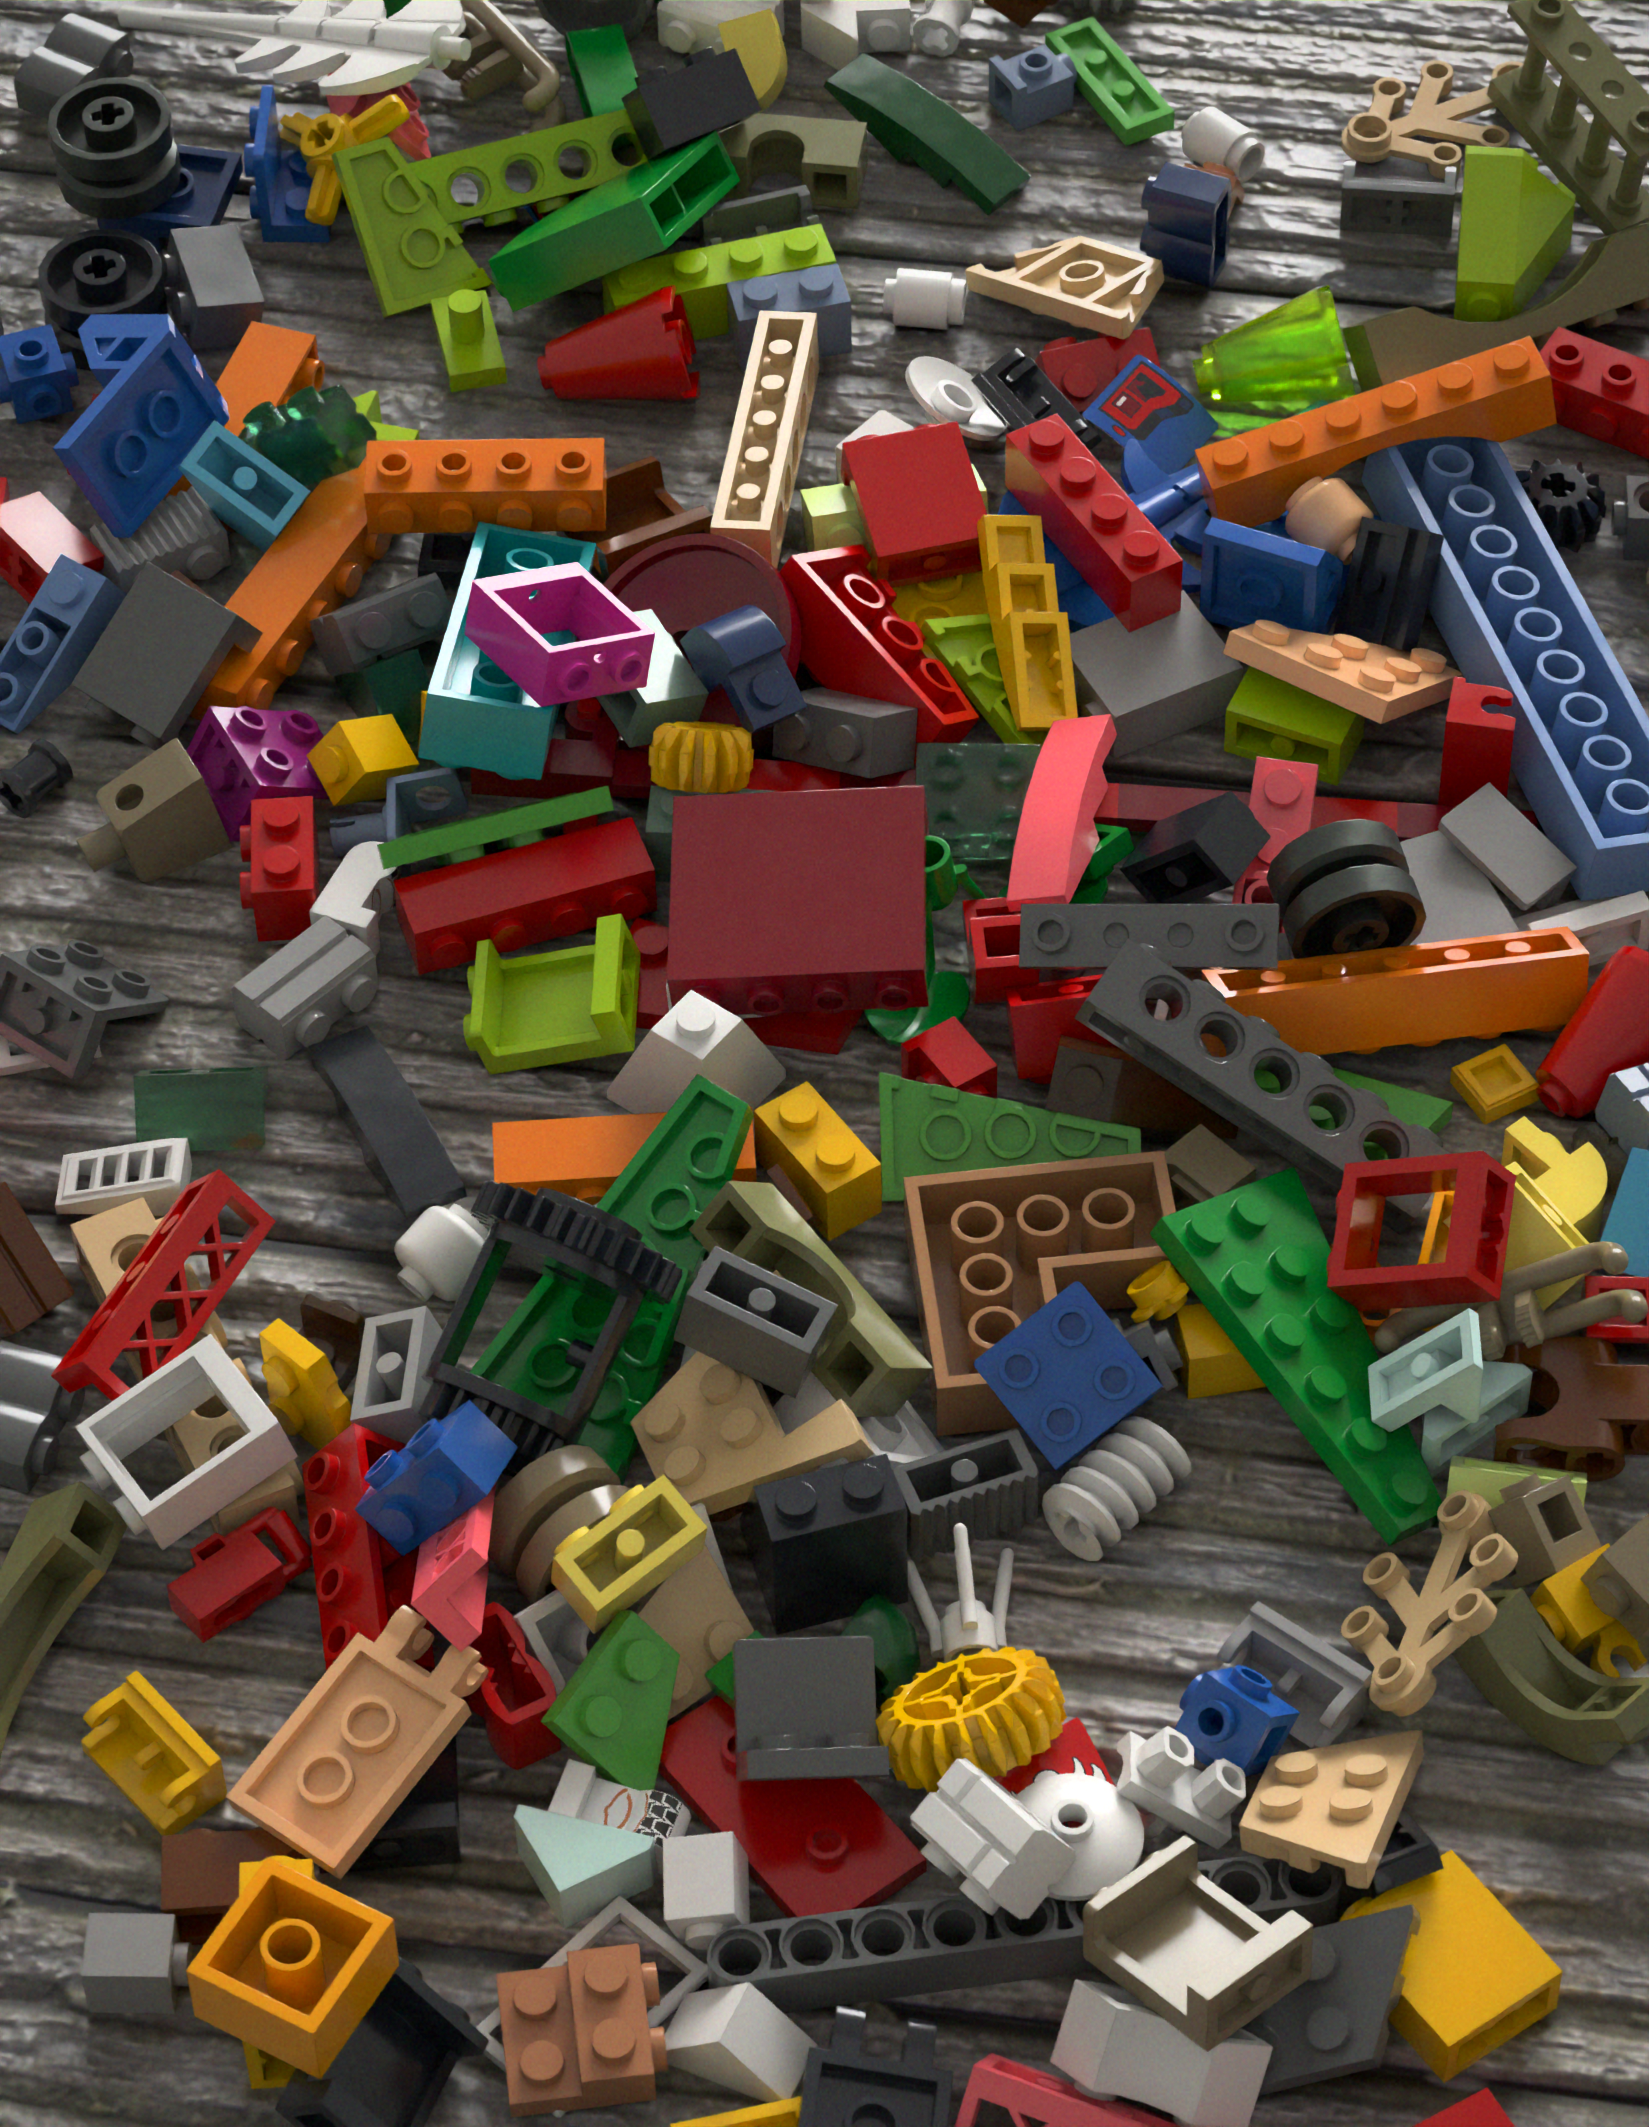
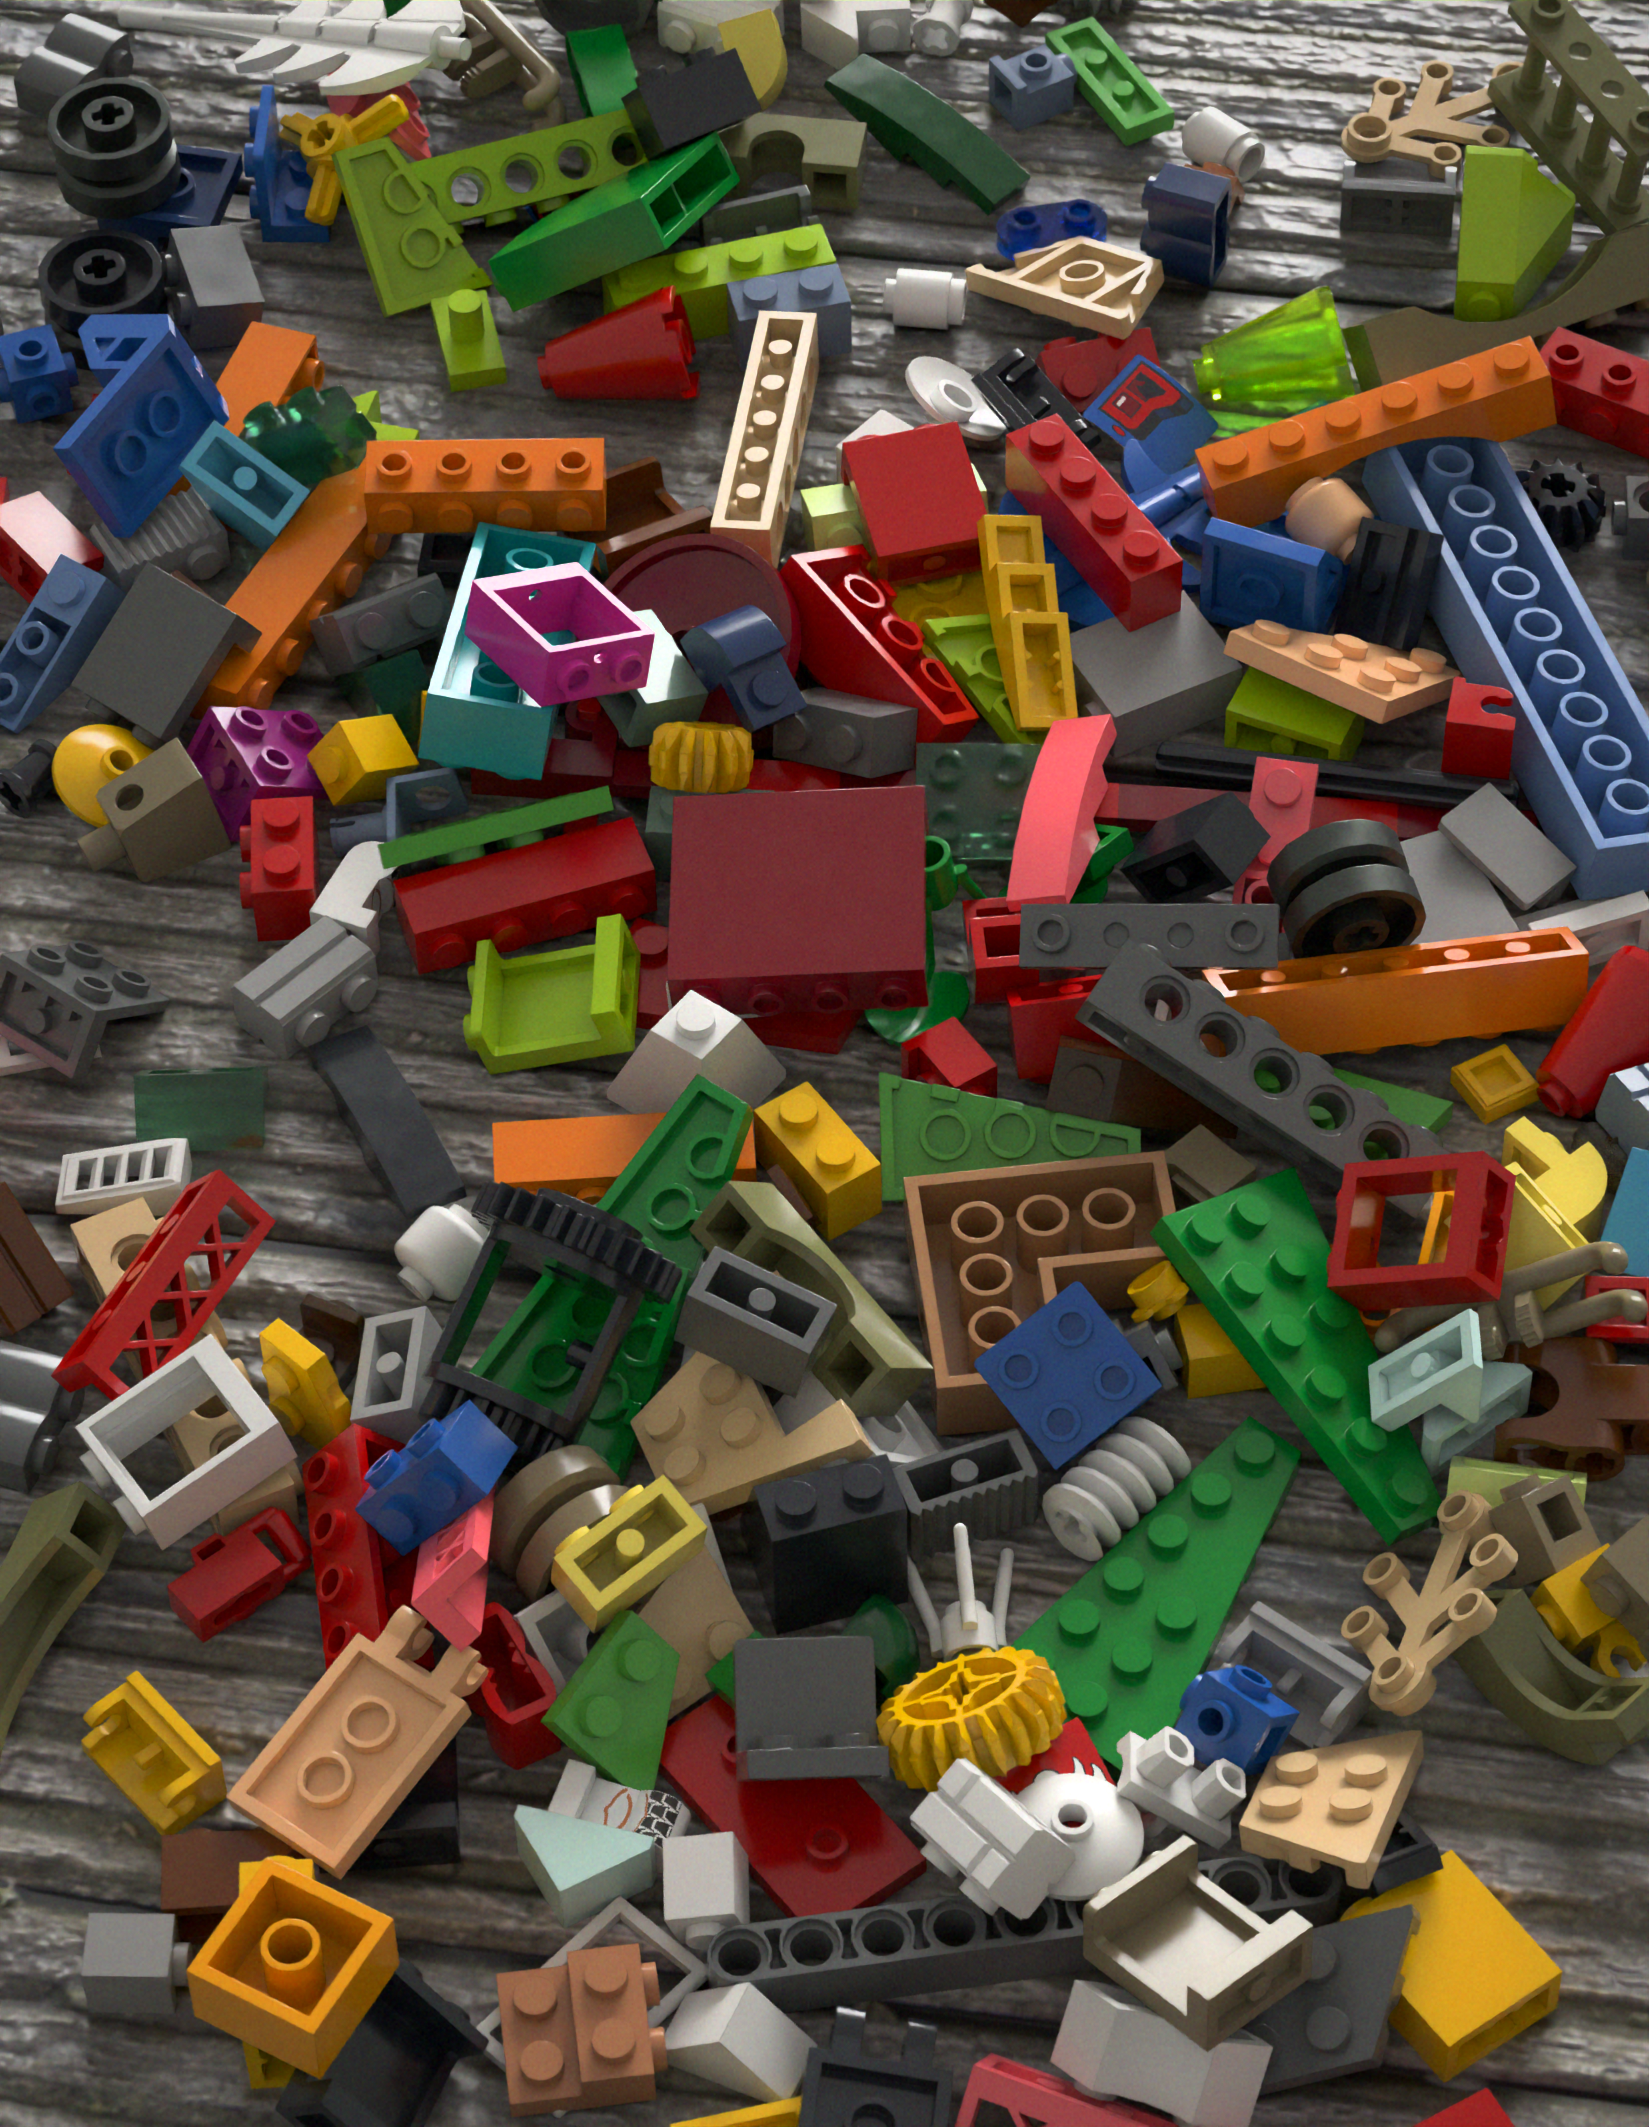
none -> yellow dish [52,724,155,828]
none -> clear blue plate [996,199,1107,261]
none -> green wing [1010,1416,1302,1783]
none -> black axle [1155,741,1519,810]

